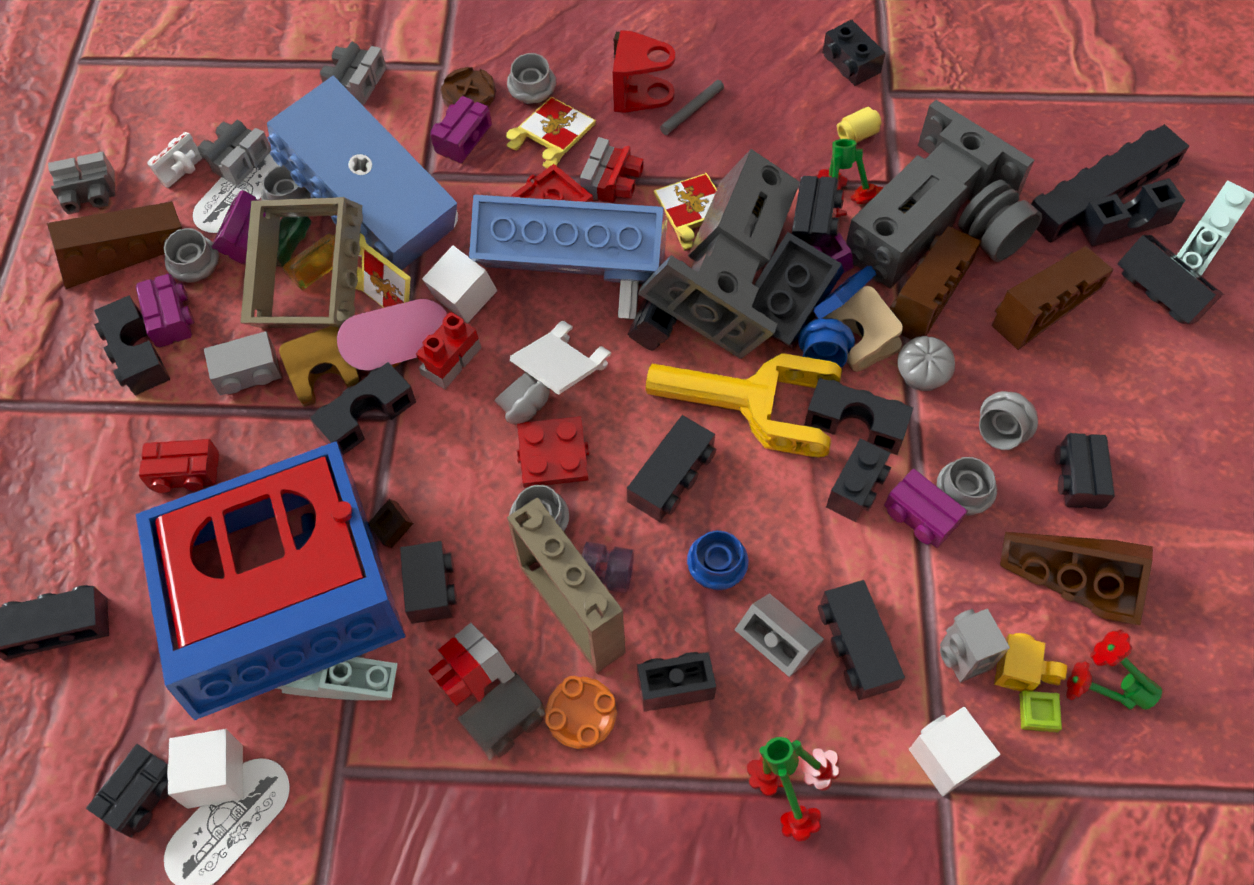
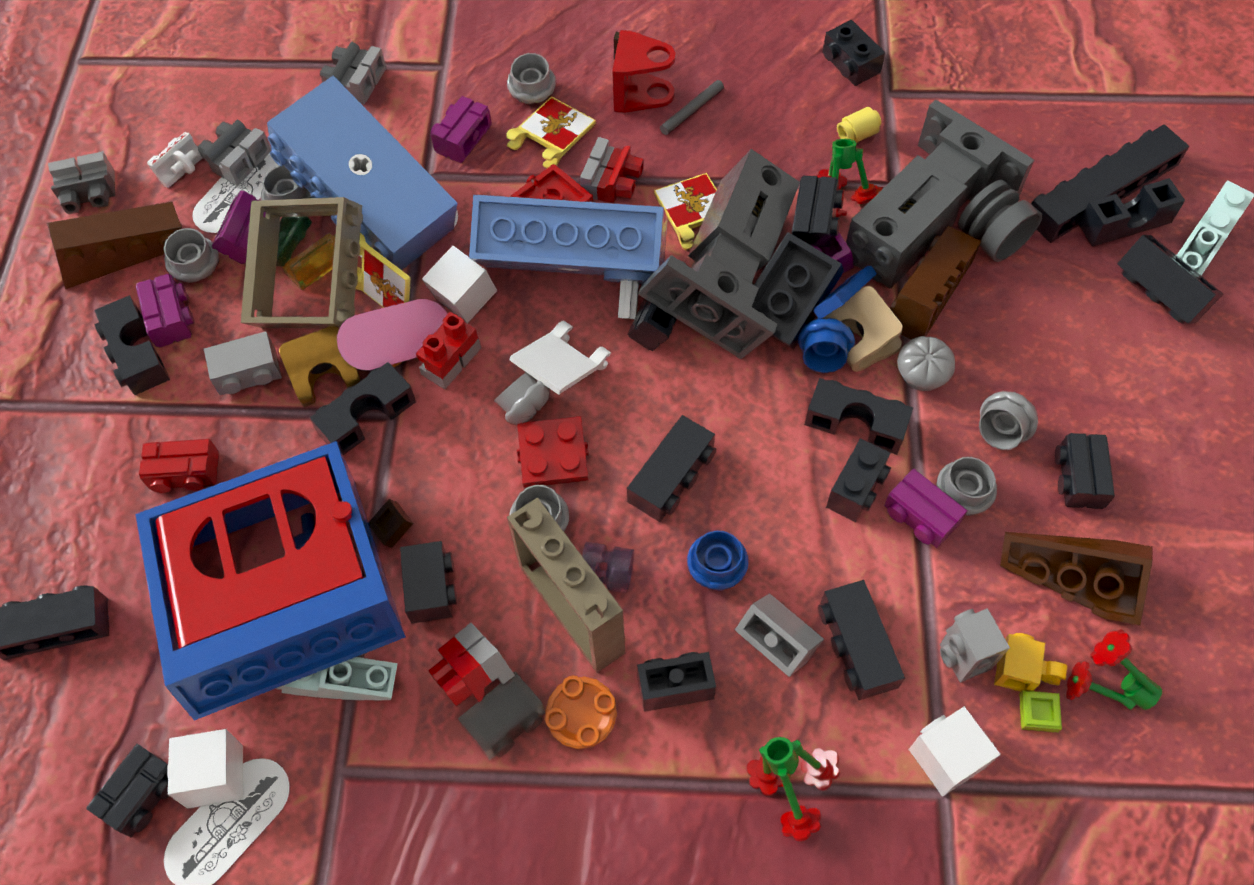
reddish brown tile [440,67,496,107] -> none
yellow piece [645,353,842,458] -> none
reddish brown wedge [991,246,1114,350] -> none

